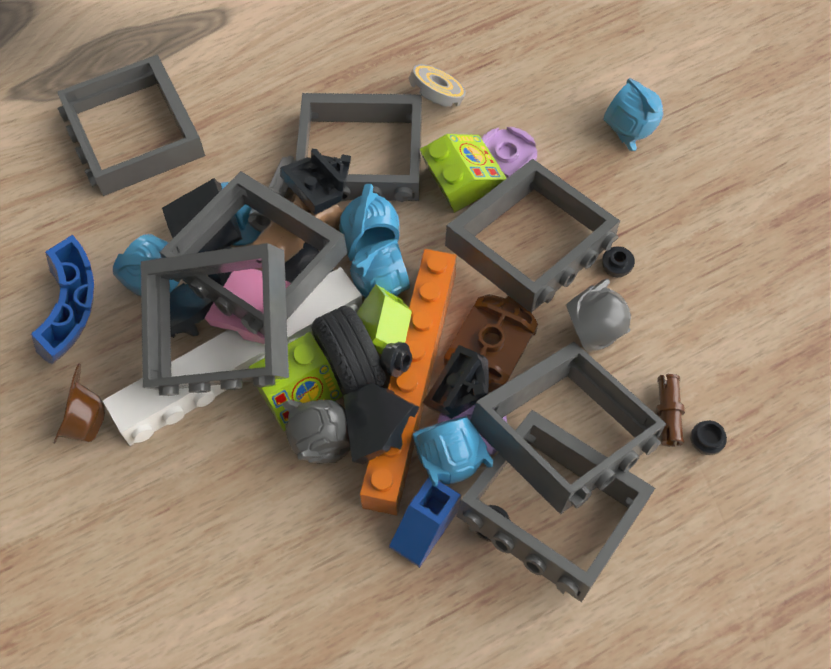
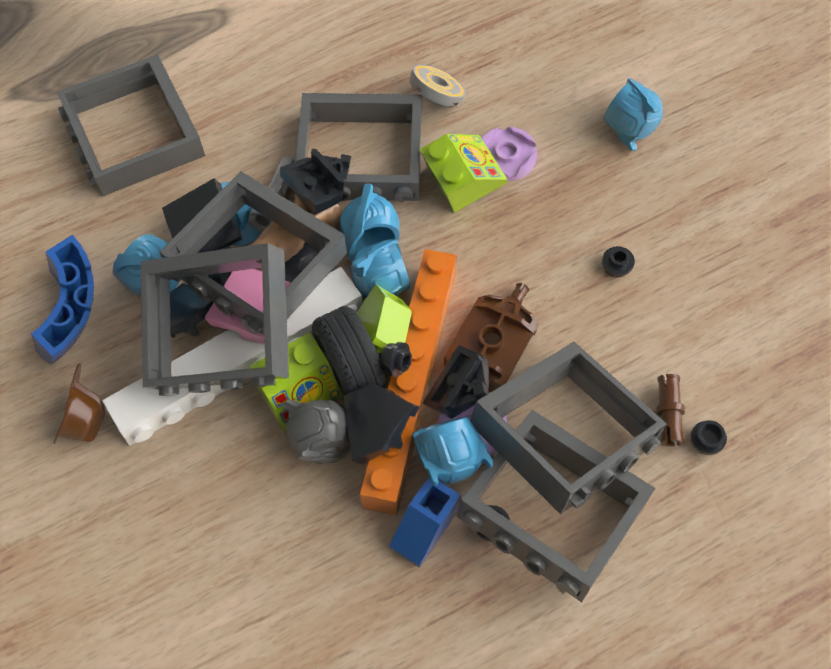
dark grey window [445,159,620,313] -> none
dark grey helmet [566,279,631,353] -> none

